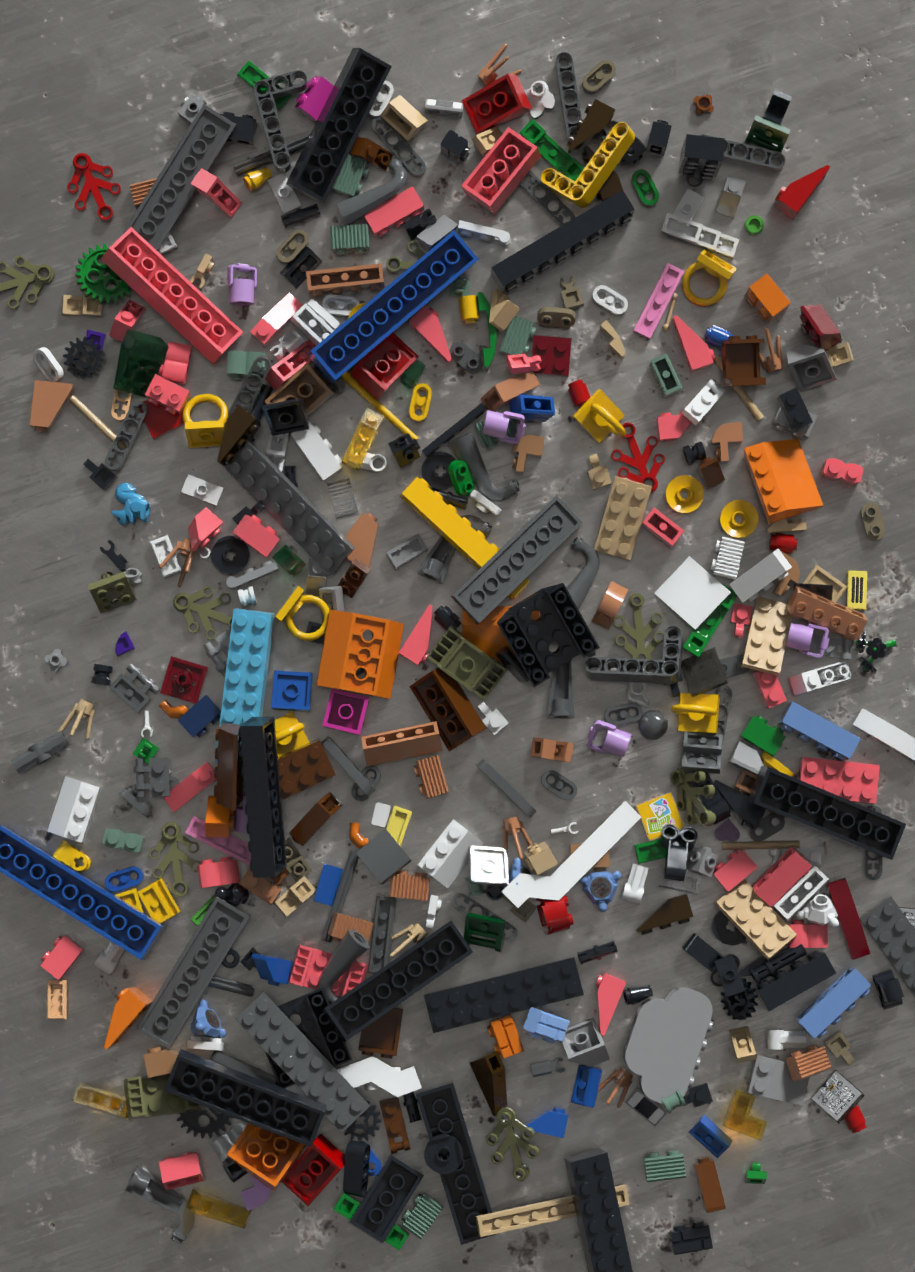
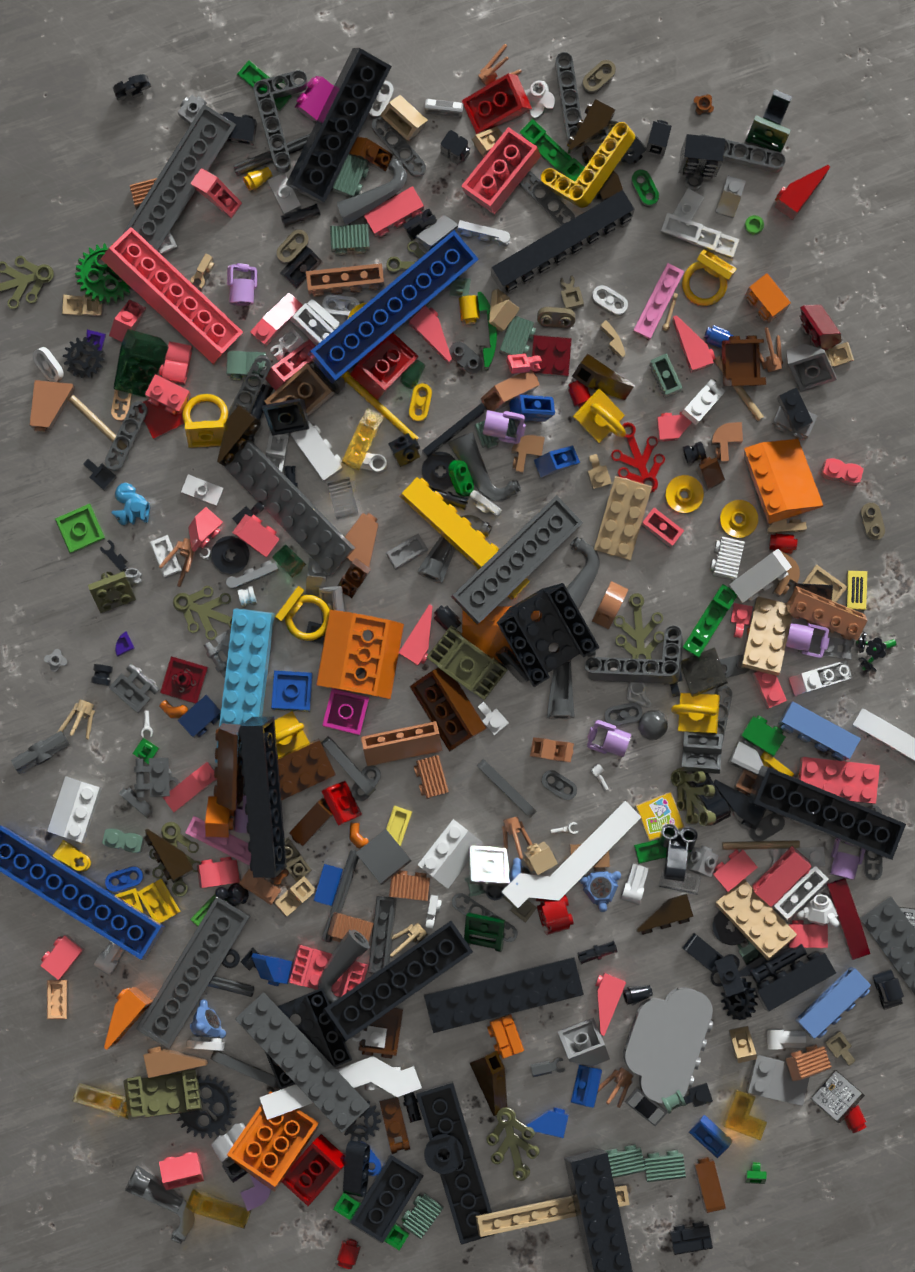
red plant [67,153,121,221] -> none
black brick [164,1049,327,1147] -> none
white sticker [371,802,391,828] -> none
light blue brick [523,1007,570,1044] -> none
white sticker [654,556,731,630] -> none
clear purple tile [714,818,740,842] -> none
none -> bright green tile [55,504,105,554]
none -> black plate [113,74,151,101]
none -> dark brown slope [144,829,193,883]
none -> red tile [321,781,362,826]
none -> red brick [337,1238,361,1269]
none -> white plate [352,1026,387,1048]
none -> blue slope [534,445,580,478]
none -> dark brown slope [572,354,635,400]
none -> white hand [591,764,609,791]
none -> sand green brick [606,1144,646,1178]
none -> sand green tile [738,939,762,965]
none -> lavender piece [830,838,865,880]

